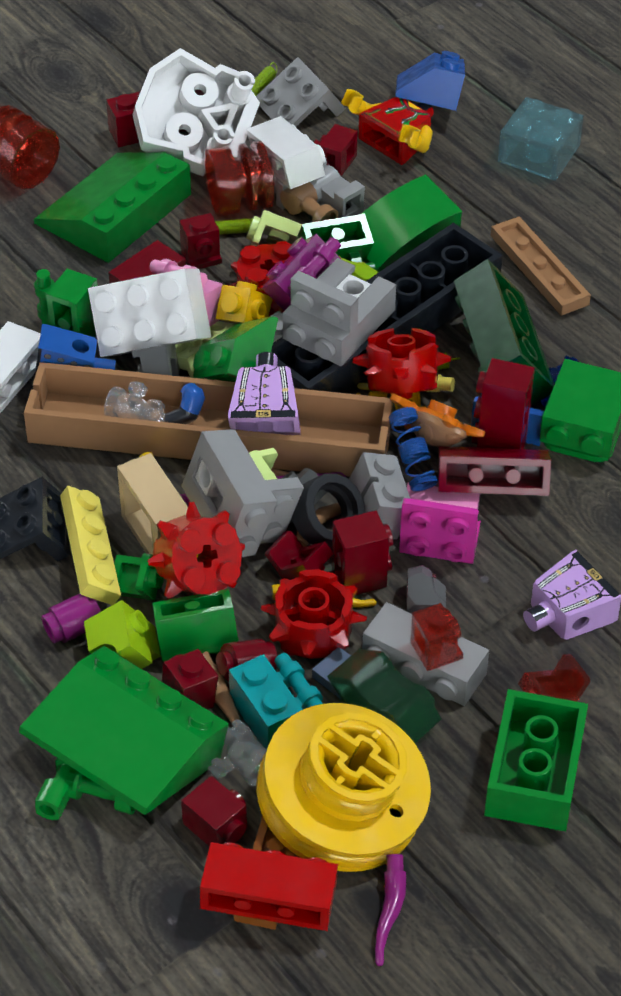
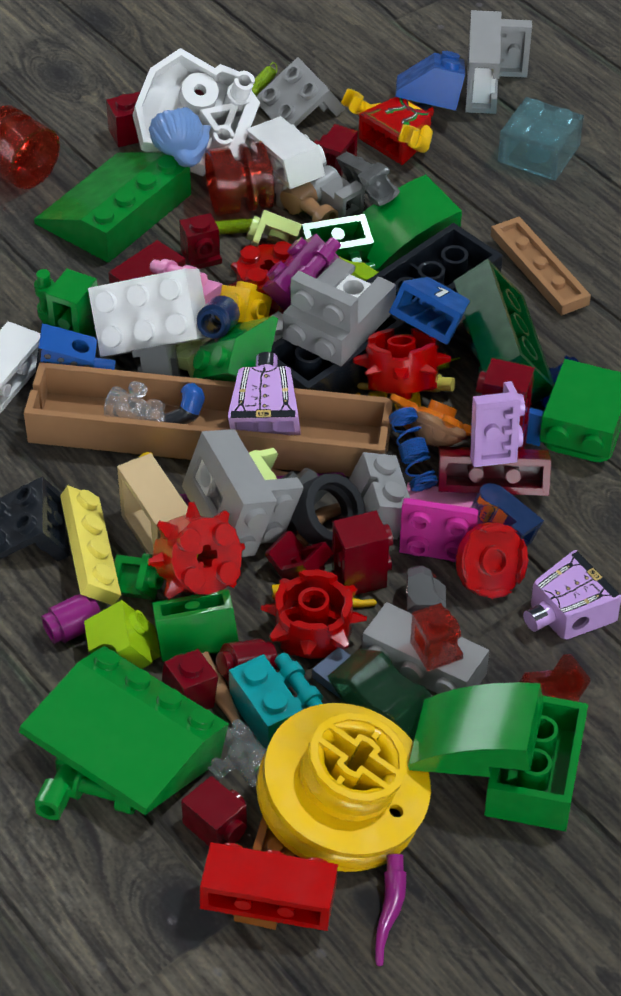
none -> medium blue hair [149,107,211,167]
none -> dark blue brick [197,296,240,339]
none -> dark grey plate [336,151,400,207]
none -> blue torso [389,277,470,345]
none -> green slope [408,682,544,777]
none -> red tile [455,522,528,599]
none -> light grey brick [465,10,532,114]
none -> lavender bracket [470,381,525,467]
none -> dark blue leg [470,483,544,546]

